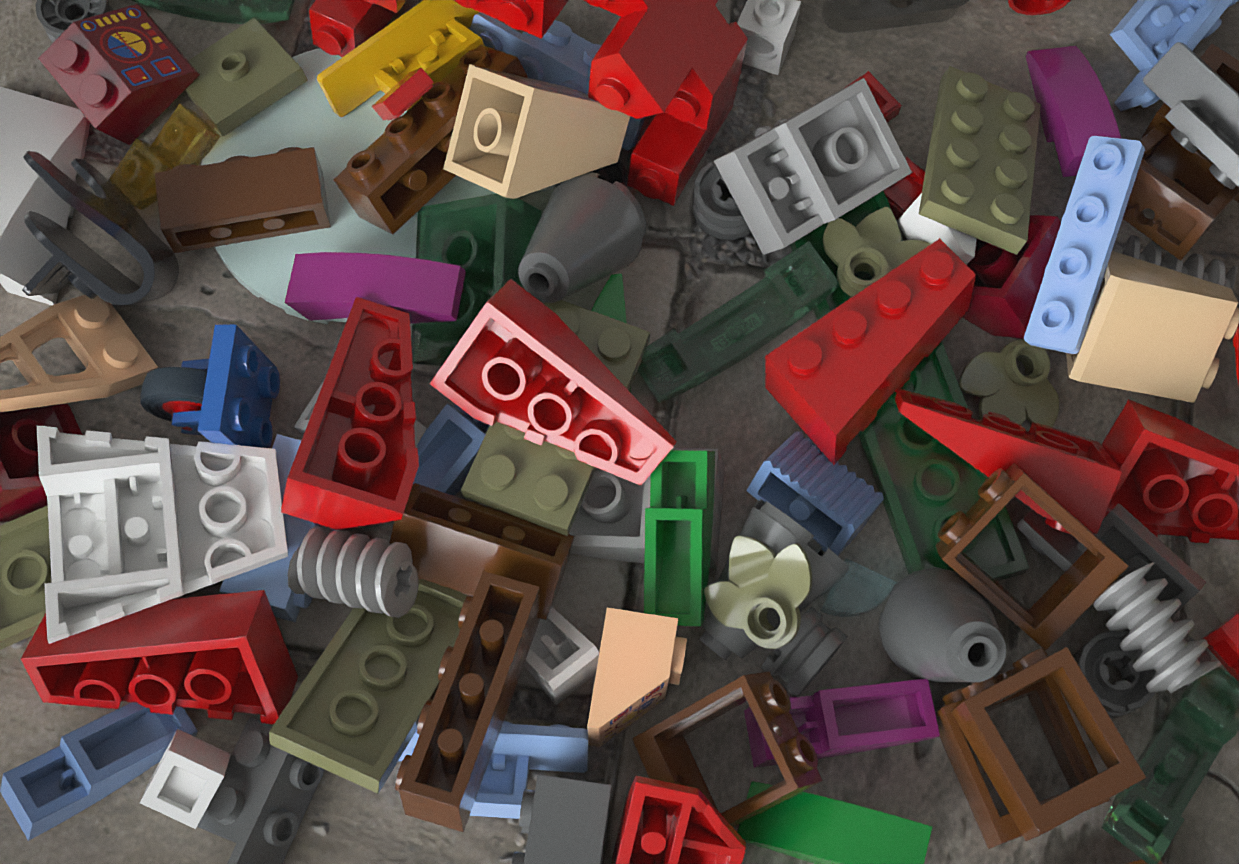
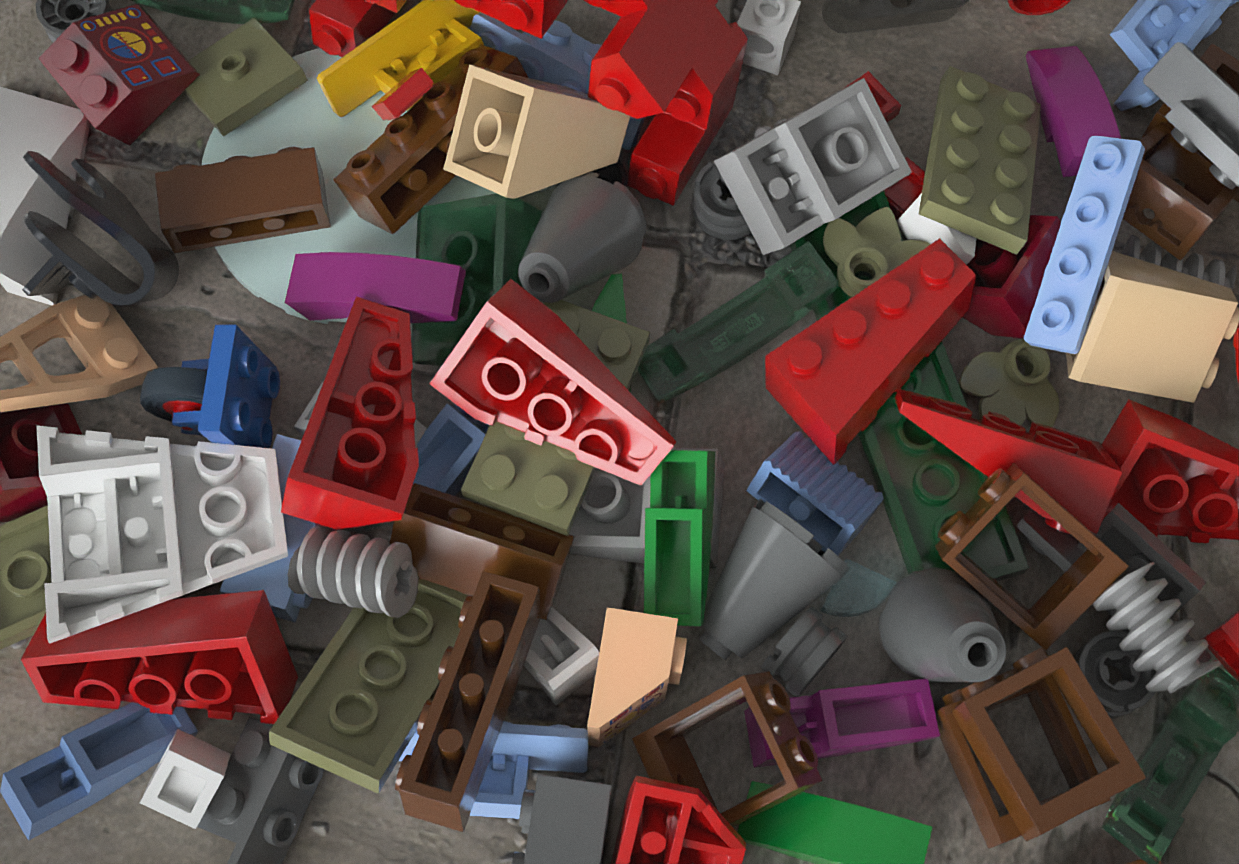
clear yellow slope [109,103,221,210] -> none
plate [704,535,812,649] -> none

